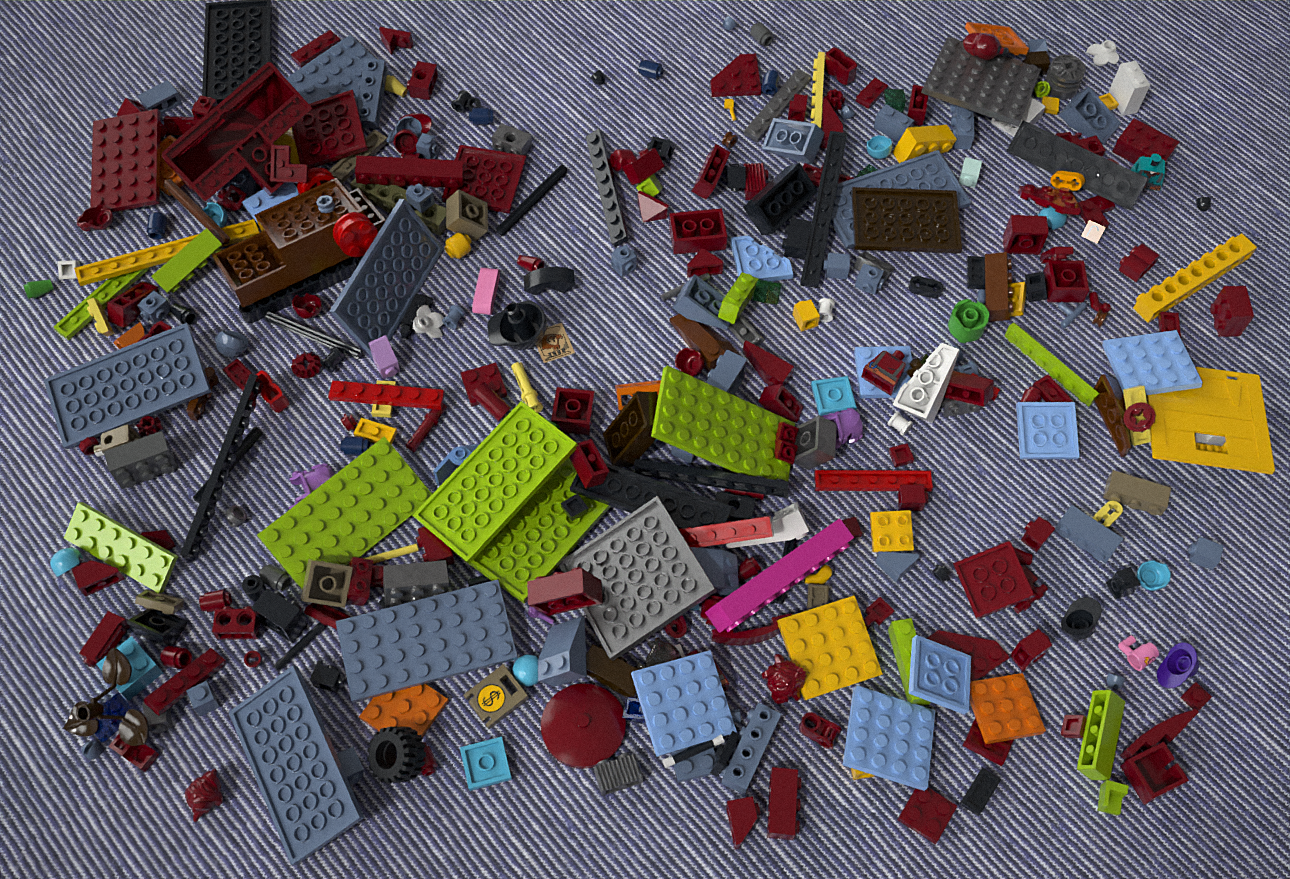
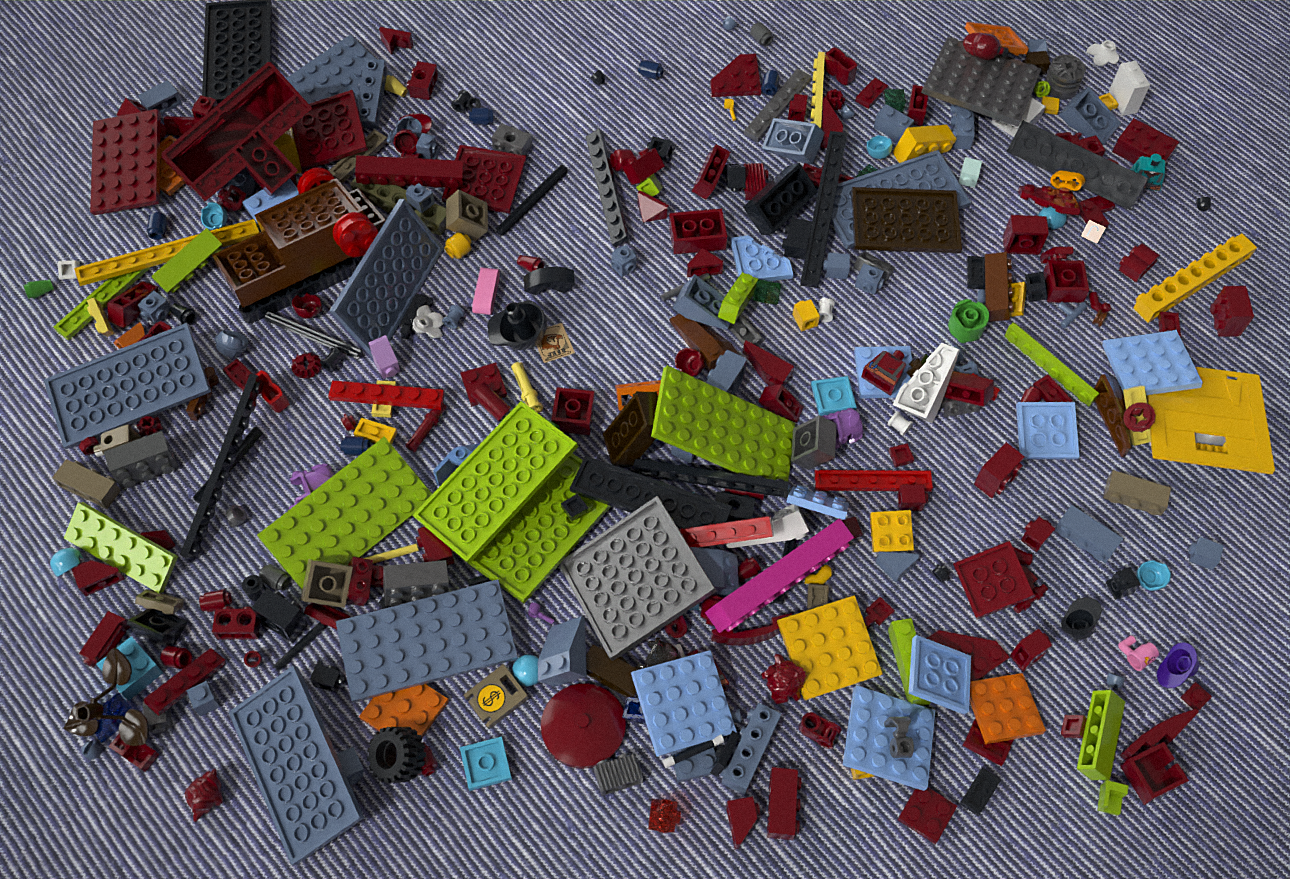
dark red hair [77,204,113,231] -> none
reddish brown axle [163,179,230,245] -> none
dark red plate [270,145,308,183] -> none
dark red plate [291,30,340,68] -> none
sand blue bush [316,195,335,213] -> none
dark red brick [527,567,603,616] -> none
dark red brick [569,439,609,488] -> none
reddish brown bush [722,131,738,149] -> none
dark red slope [775,422,799,465] -> none
black beam [908,276,944,299] -> none
light yellow beam [1093,501,1123,528] -> none
none -> dark tan brick [52,459,121,509]
none -> clear red brick [648,799,681,833]
none -> light blue plate [786,485,849,520]
none -> flat silver leg [884,717,914,758]
none -> dark red brick [974,442,1025,499]

